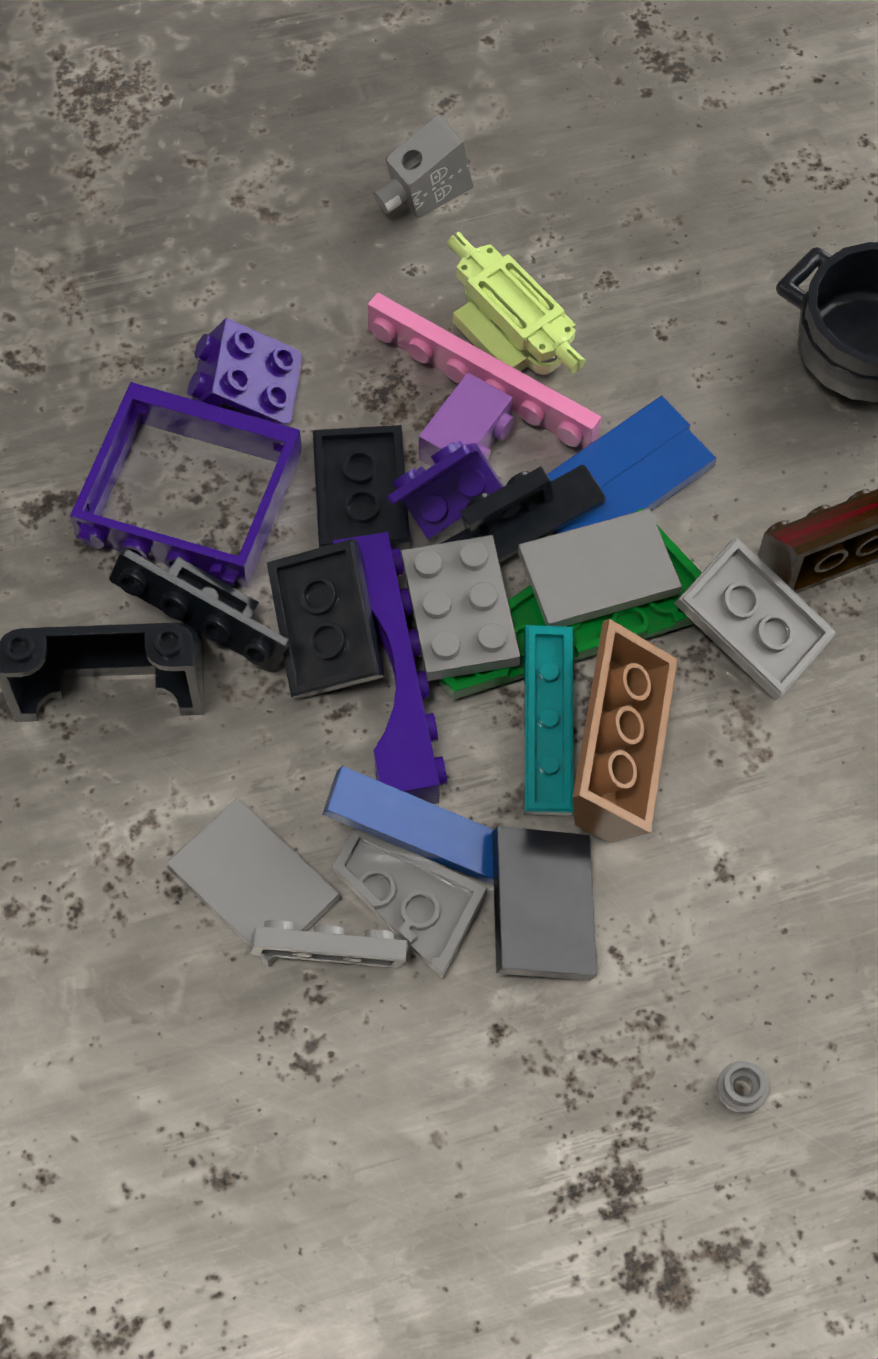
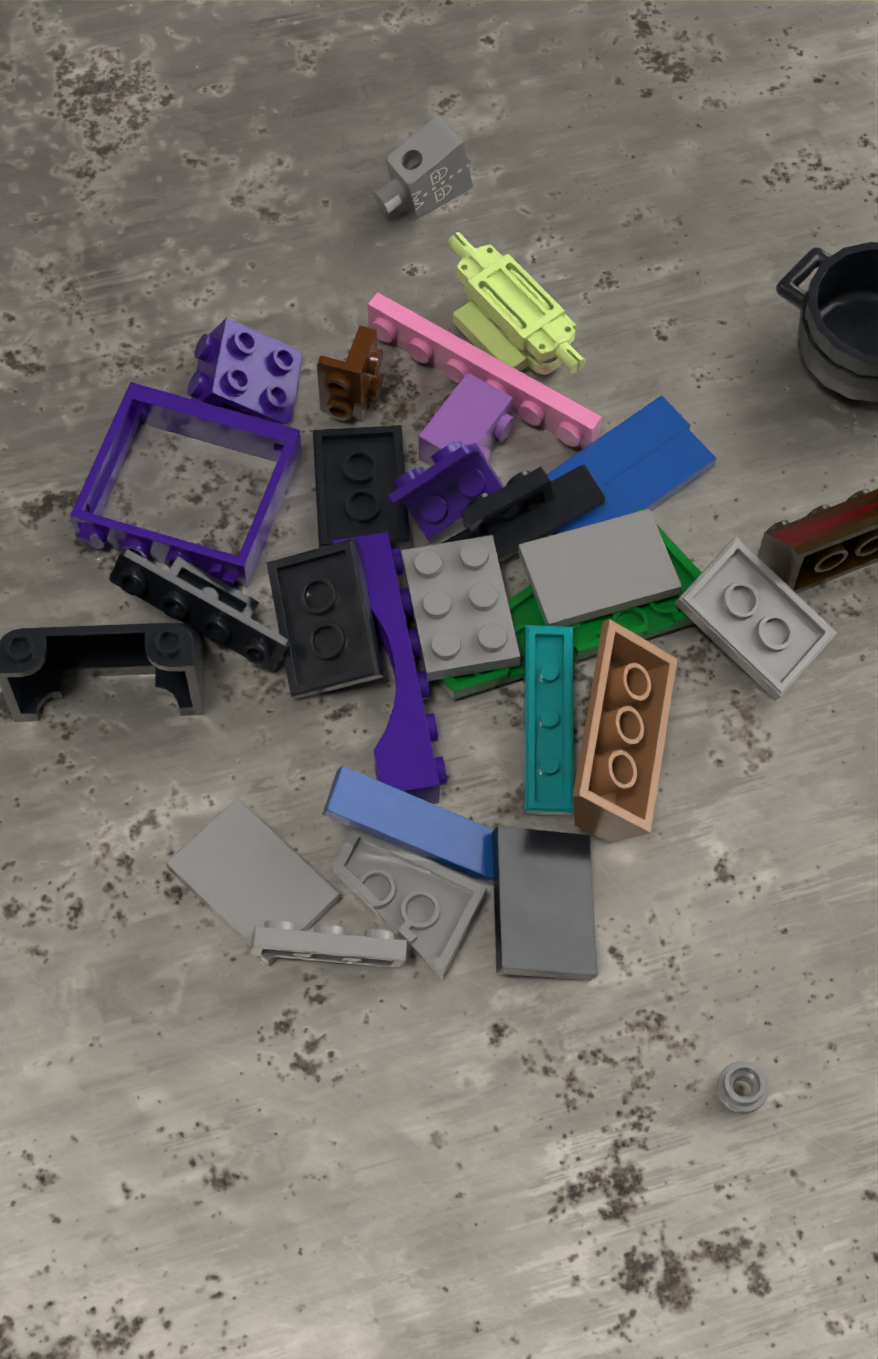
none -> reddish brown bracket [317,325,384,422]

